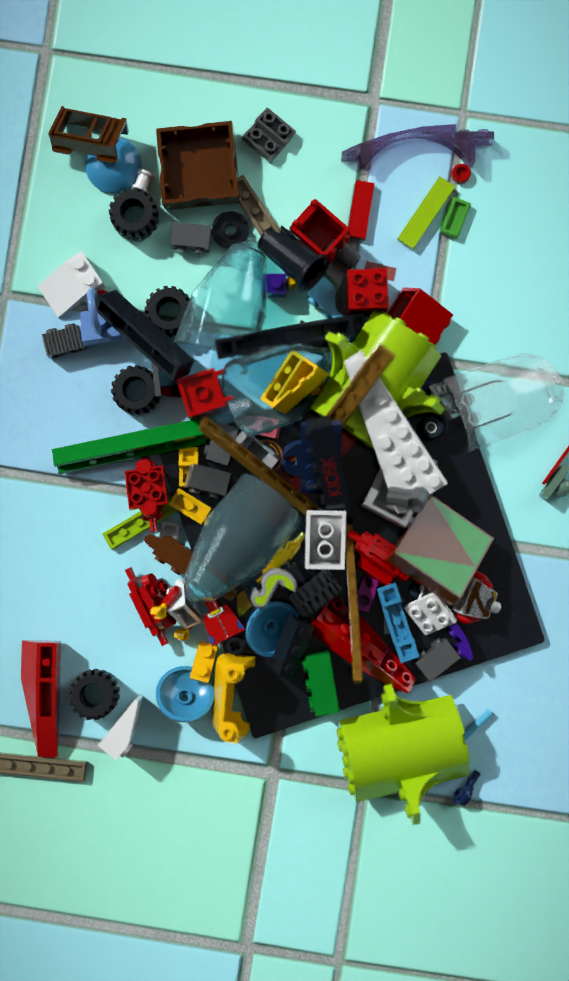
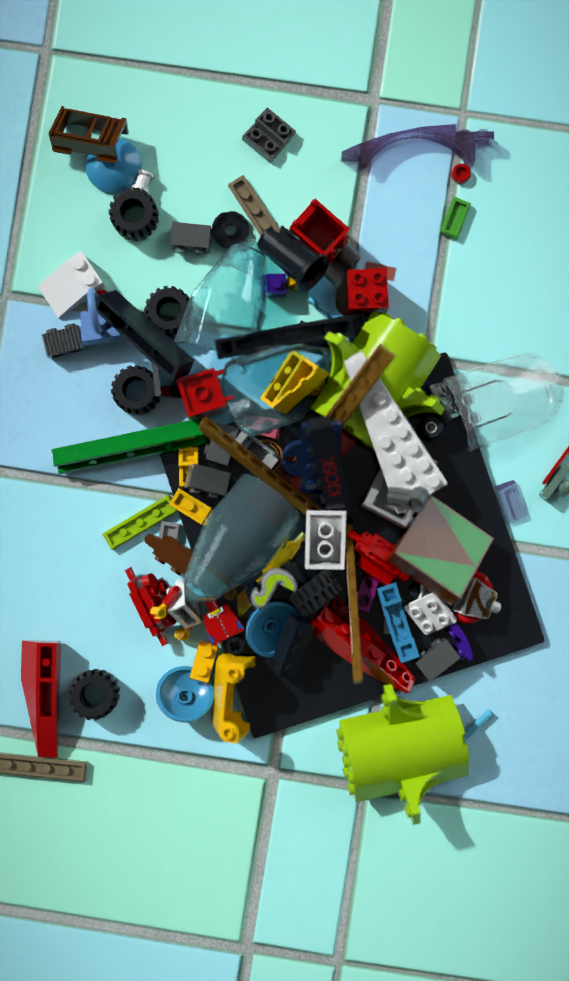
white slope [98,694,143,760] -> none
red piece [124,456,168,533] -> none
reddish brown tile [156,121,240,210] -> none
green brick [302,649,339,716] -> none
red tile [348,180,375,240] -> none
red slope [387,287,453,345] -> none
lime tile [397,176,455,250] -> none
dark blue plate [454,770,481,806] -> none
none -> tile [495,480,527,522]

